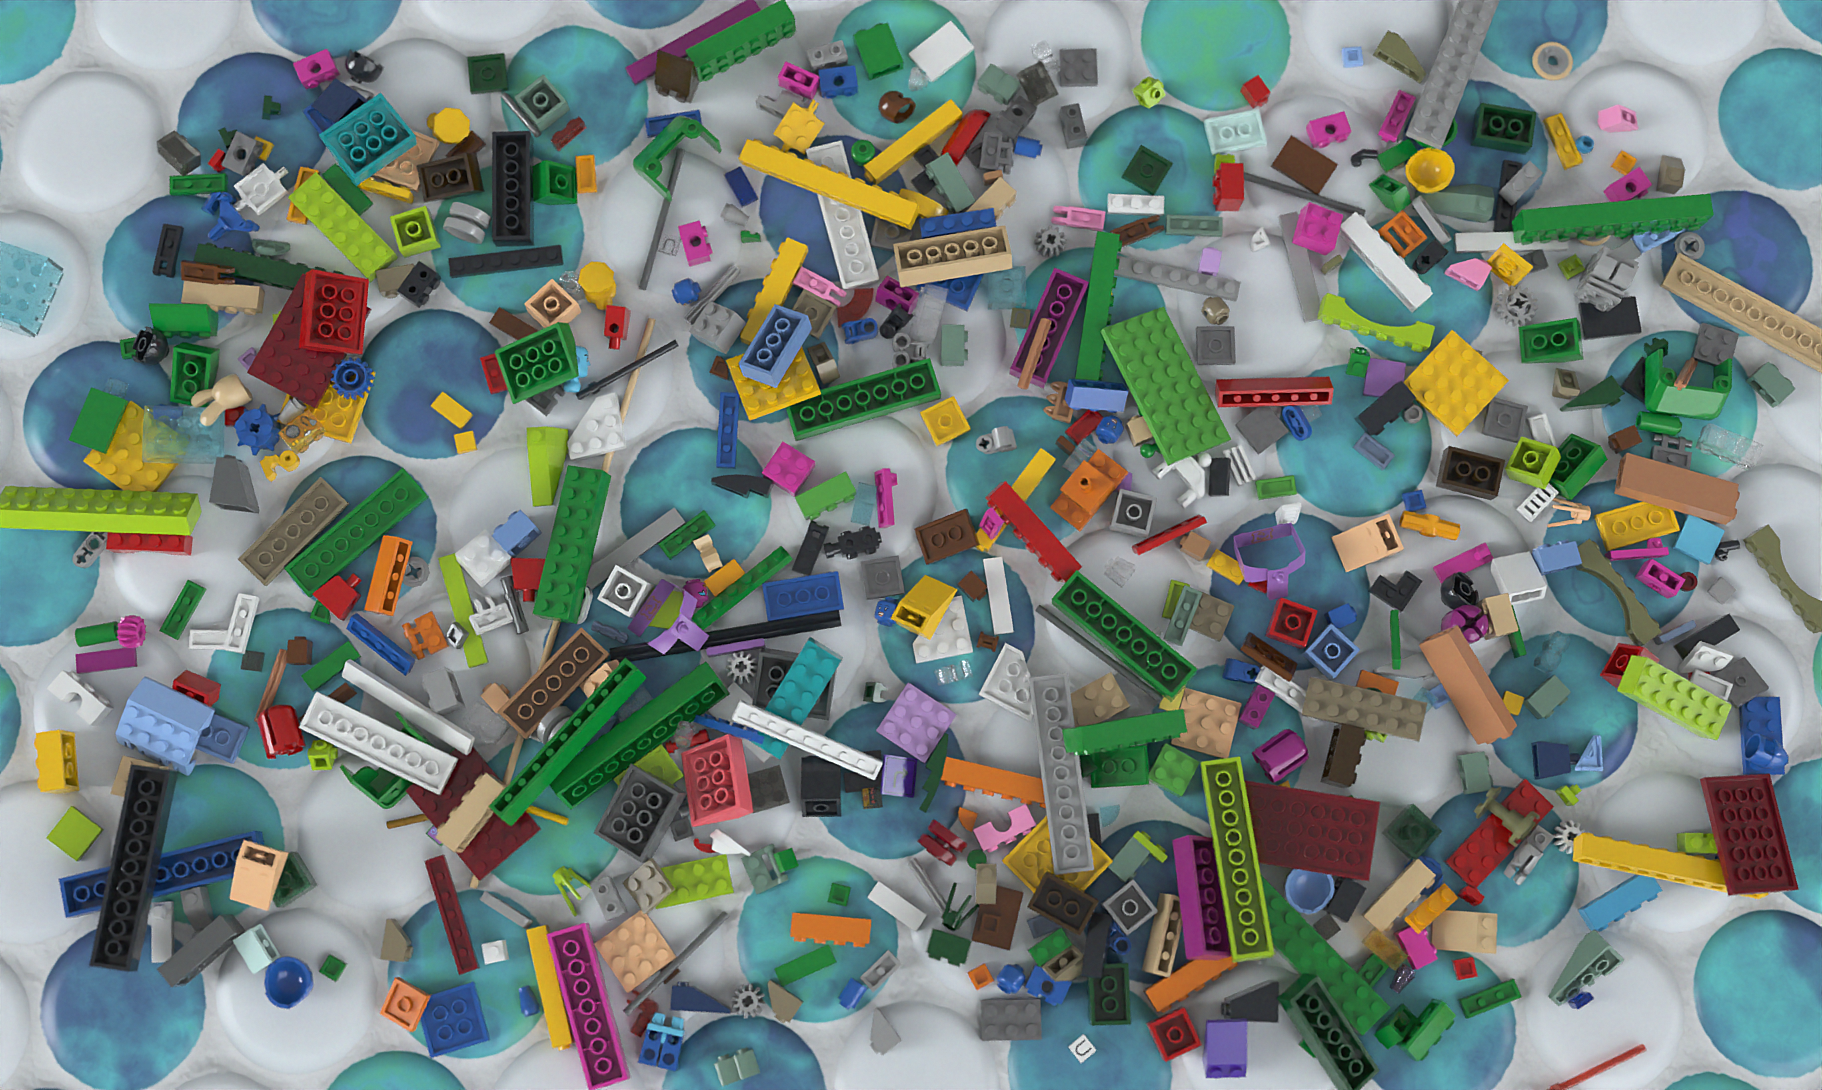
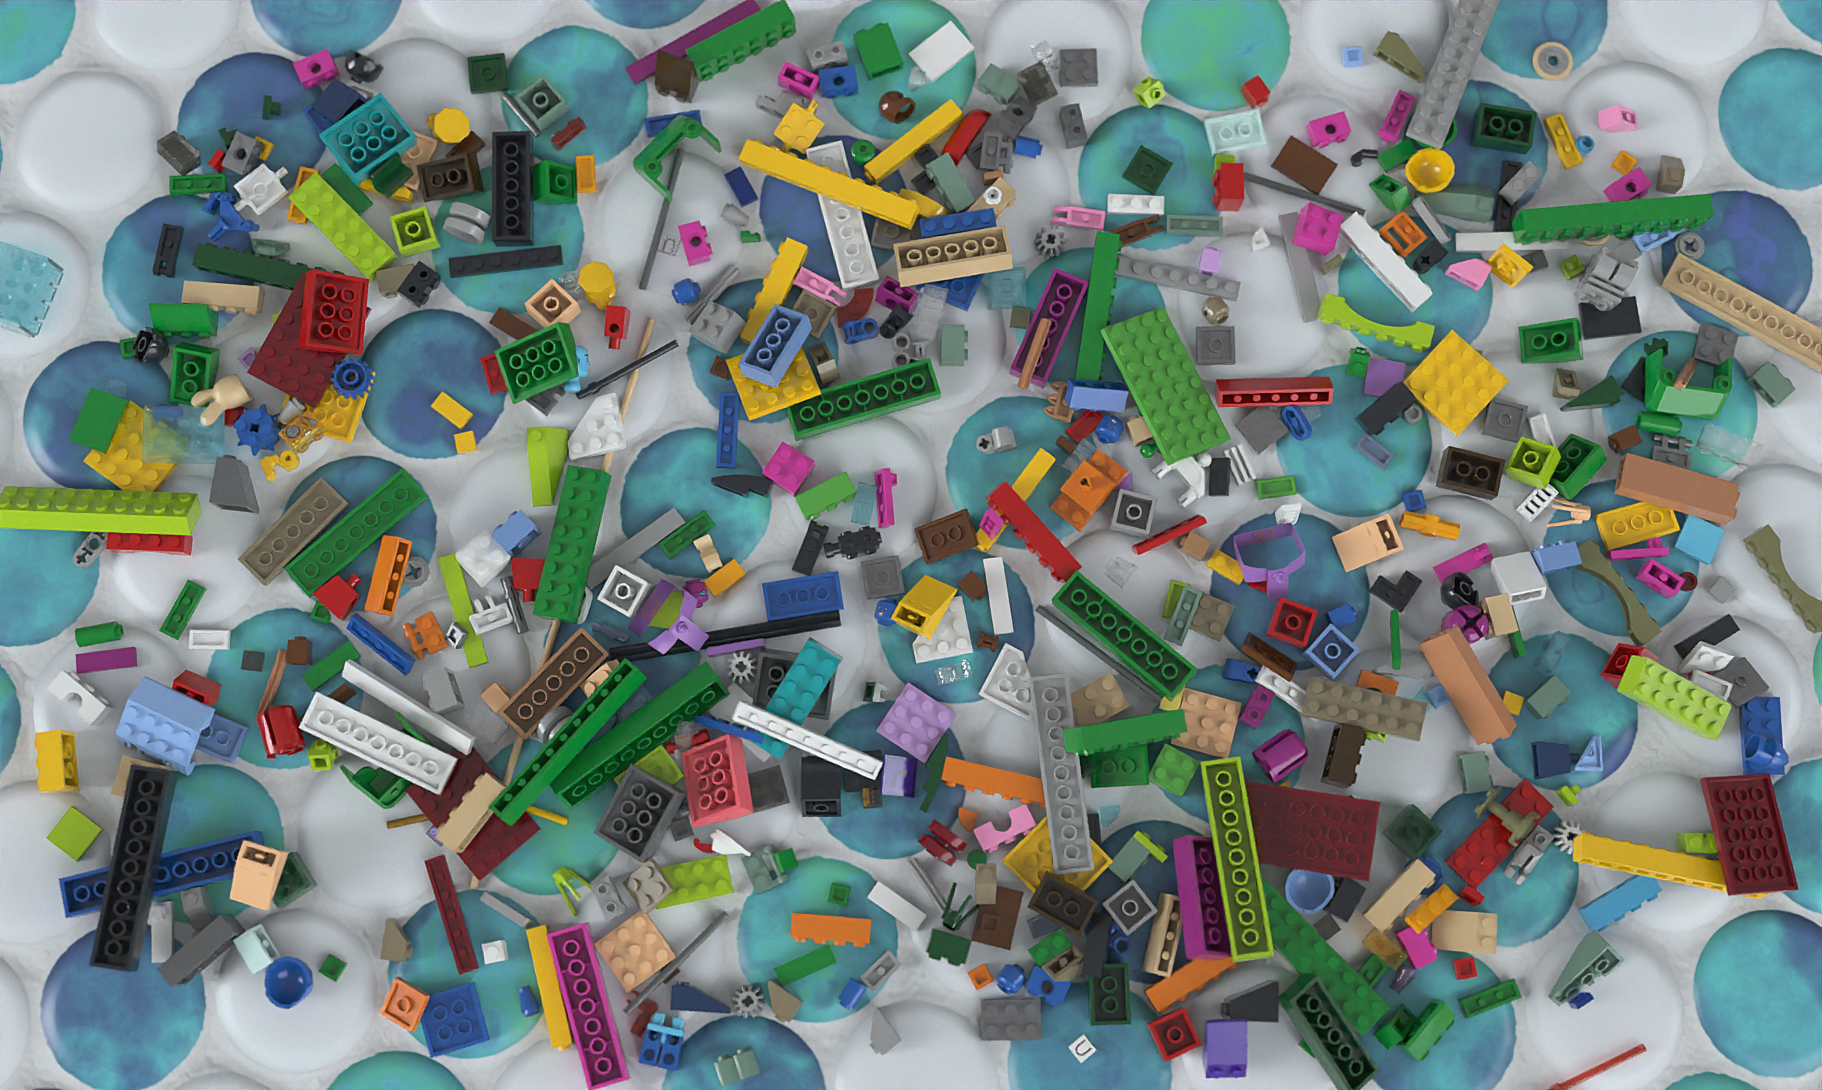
dark pink gear [117,615,147,648] -> none
reddish brown hinge [181,260,235,285] -> none
white plate [223,593,259,654] -> none
green plate [692,546,793,630] -> none
yellow plate [920,396,971,447] -> none
light grey gear [1495,285,1538,327] -> none
sand blue tile [1653,620,1697,645] -> none
black arm [1715,540,1740,561] -> none
none -> dark green panel [371,152,414,198]
none -> white plate [983,187,1002,205]

